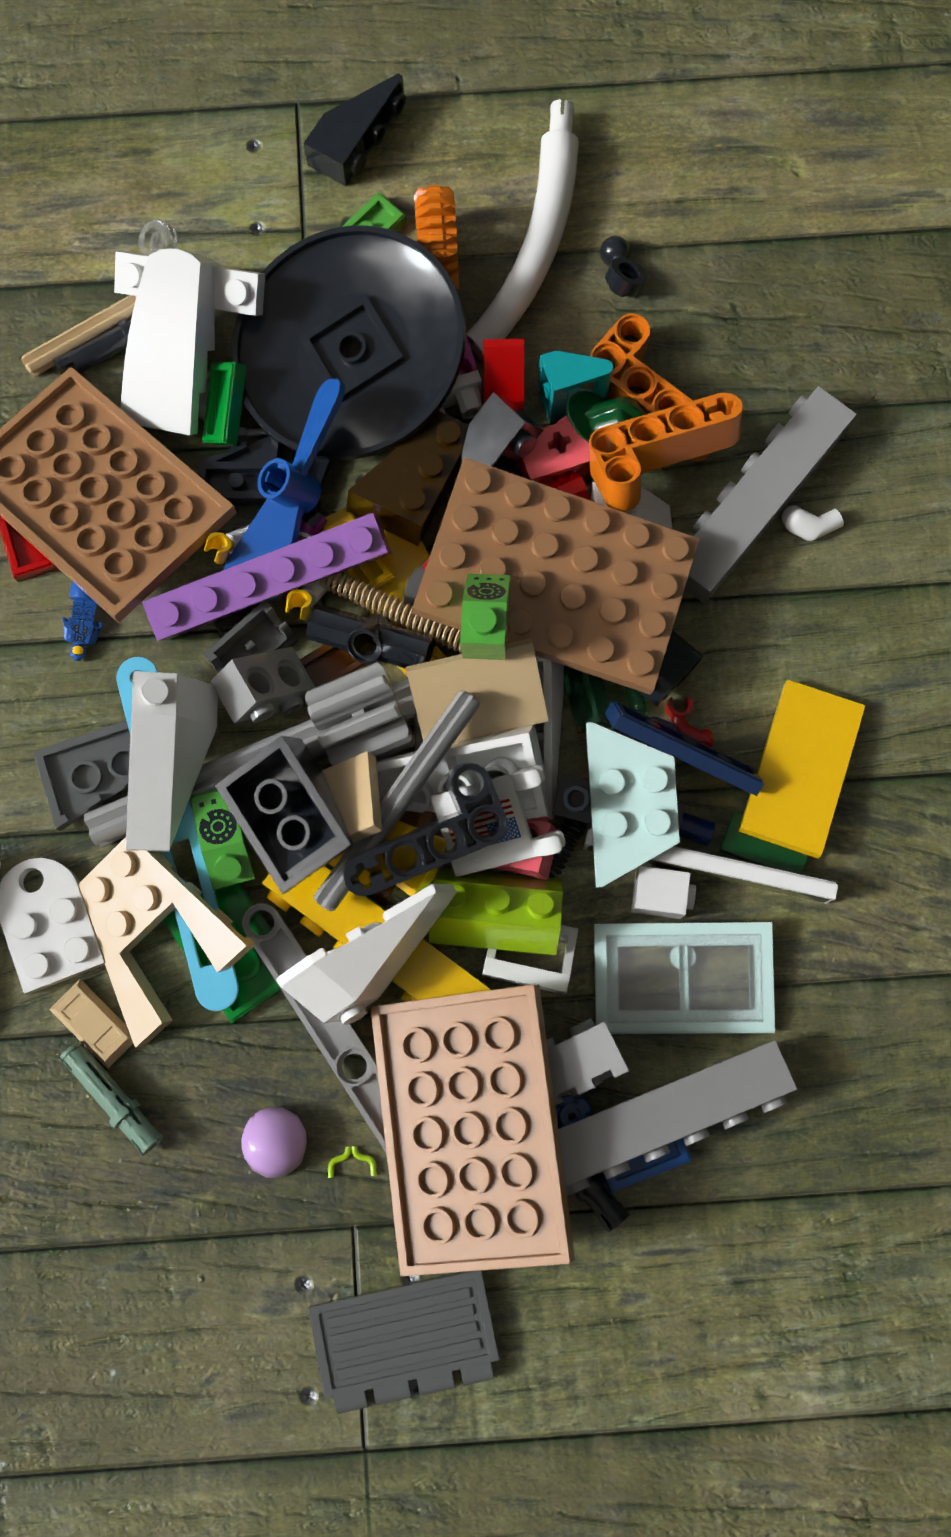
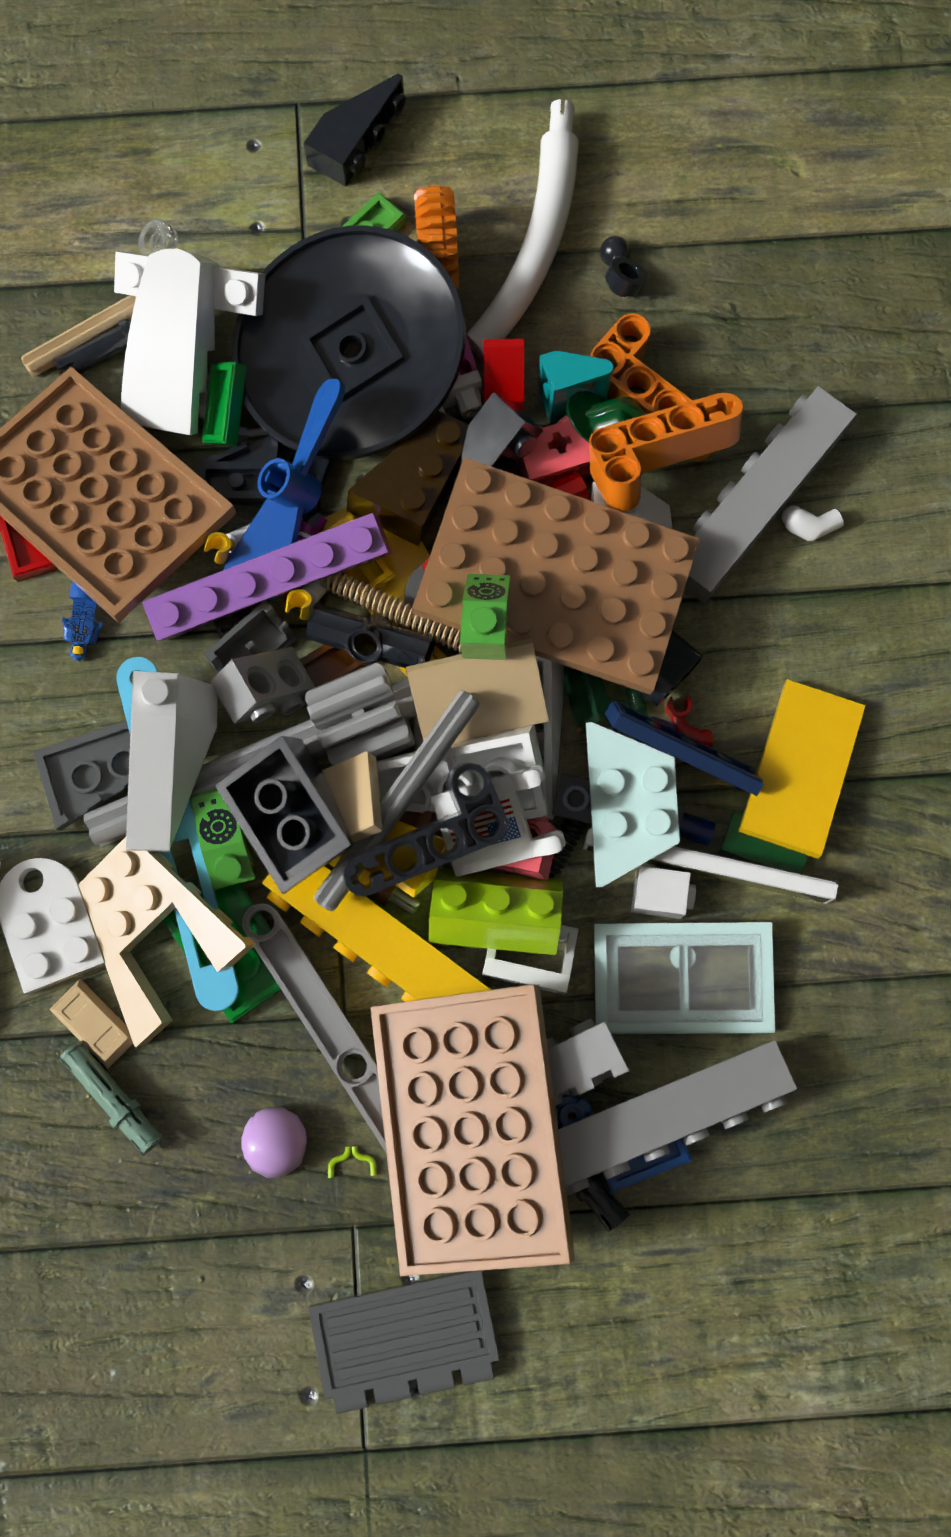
white wedge [276,884,457,1025] -> none

